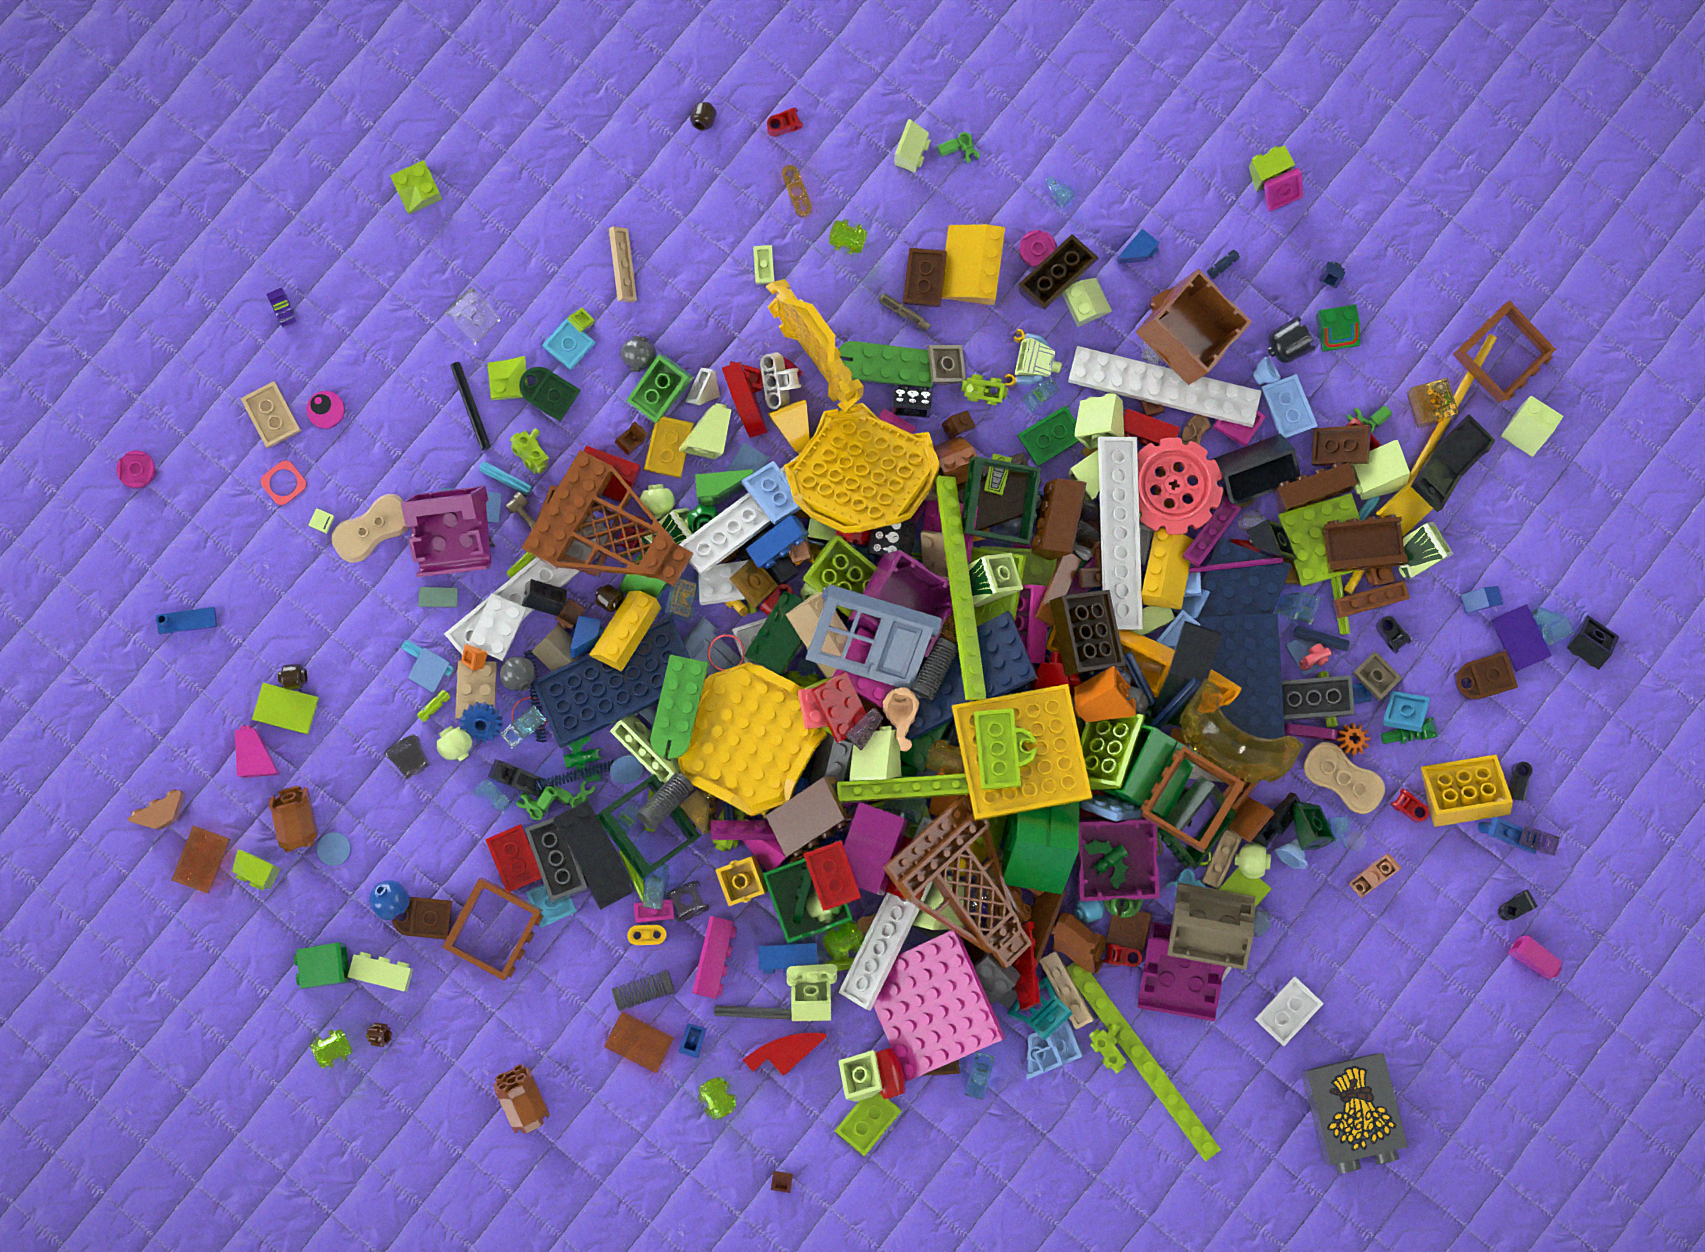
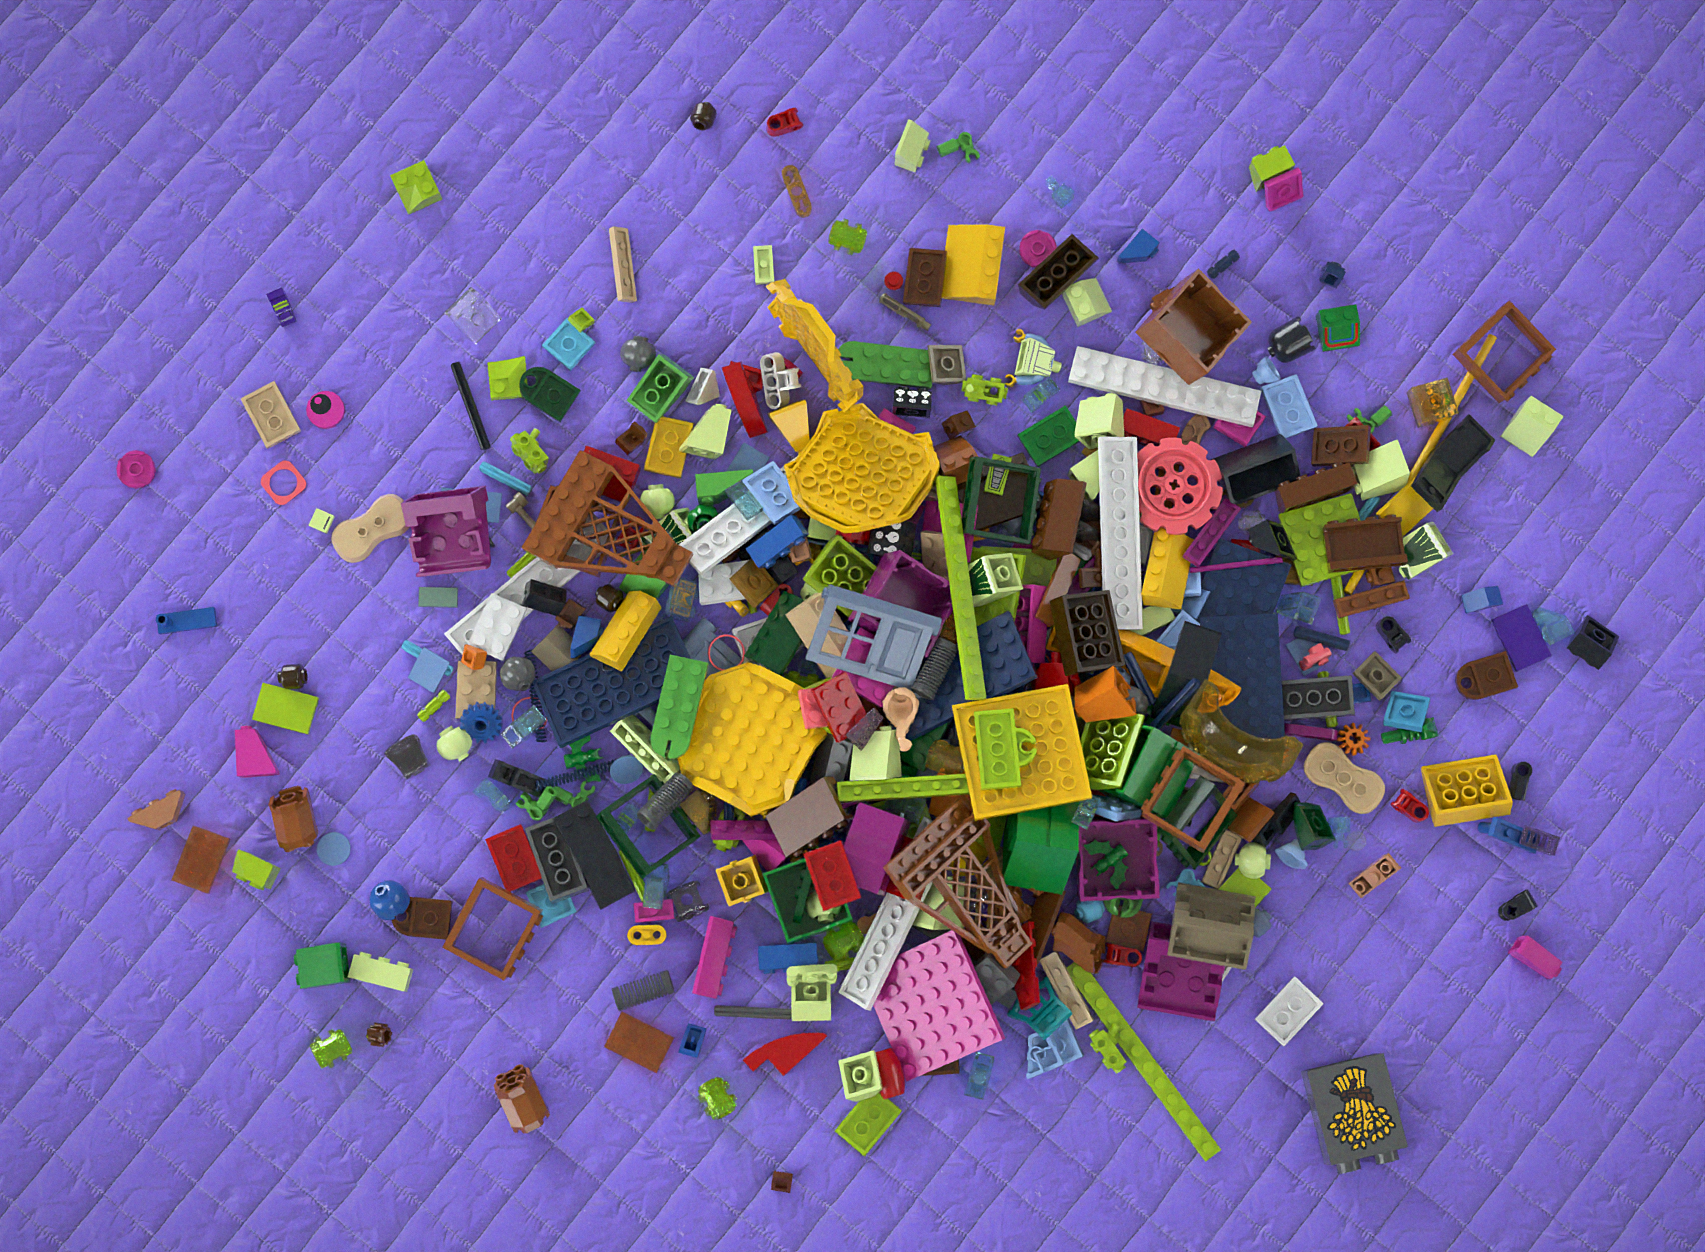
none -> clear light blue plate [725,480,763,521]
none -> red plate [884,271,903,290]
none -> clear light blue leg [1071,795,1101,829]

